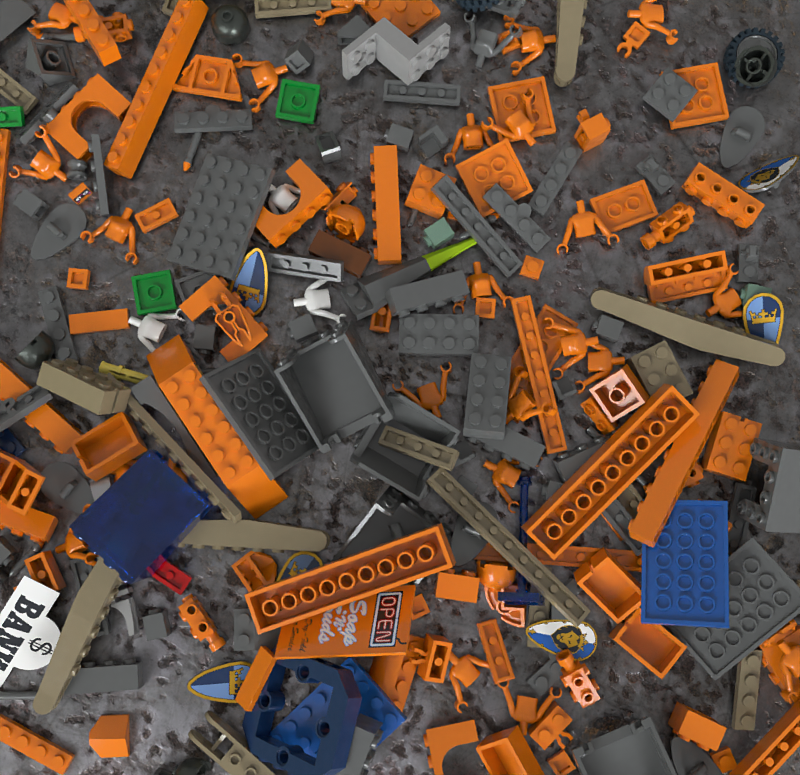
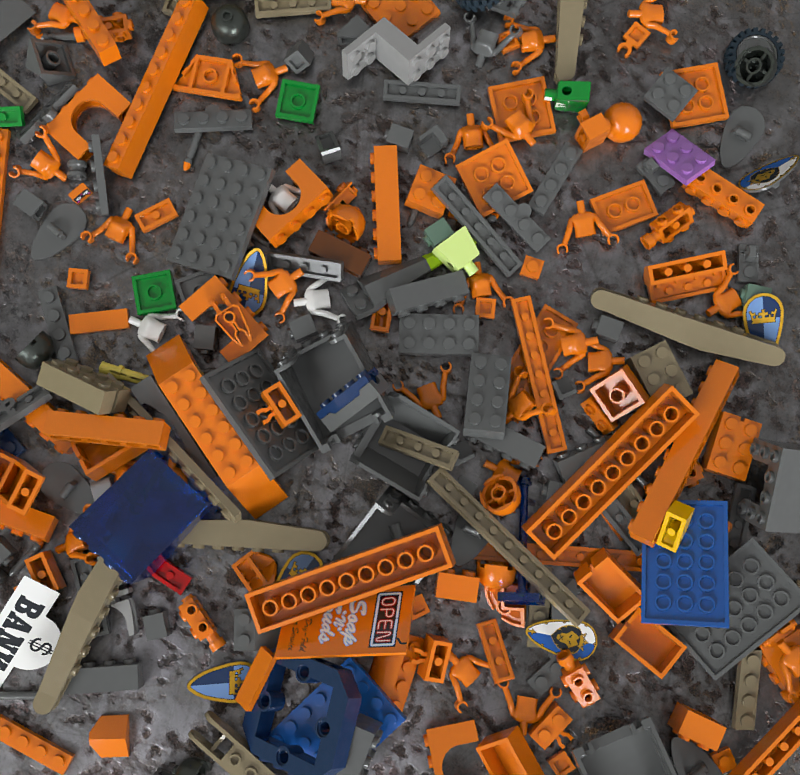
none -> orange brick [42,408,171,451]
none -> orange piece [244,268,304,324]
none -> orange brick [255,381,302,429]
none -> piece [316,367,390,432]
none -> yellowish green torso [432,226,480,277]
none -> orange cylinder [479,474,522,516]
none -> green torso [544,81,591,114]
none -> orange piece [603,102,642,143]
none -> medium lavender plate [644,129,715,186]
none -> yellow slope [656,500,695,553]

